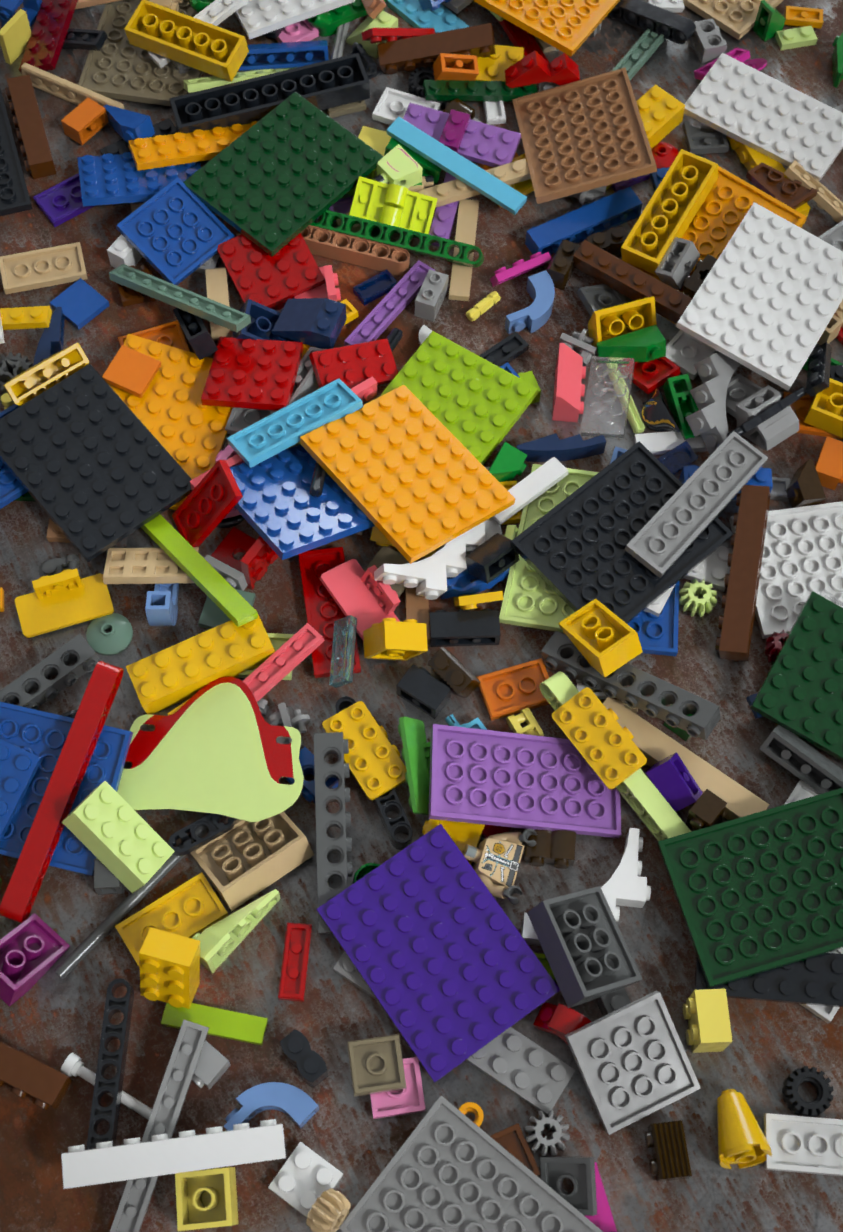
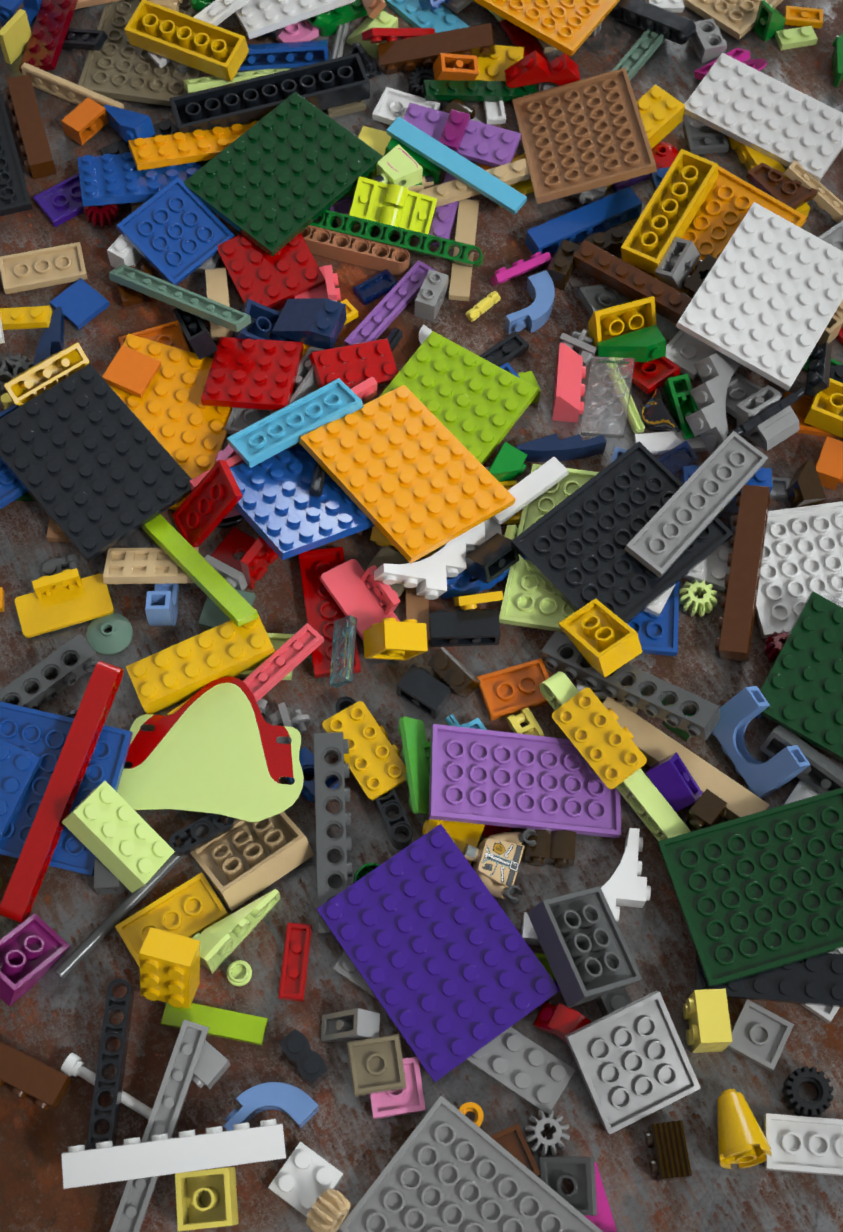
none -> dark red gear [84,204,119,228]
none -> yellowish green plate [227,960,252,986]
none -> light grey slope [321,1008,380,1042]
none -> medium blue arch [711,686,810,798]
none -> light grey plate [727,999,794,1072]

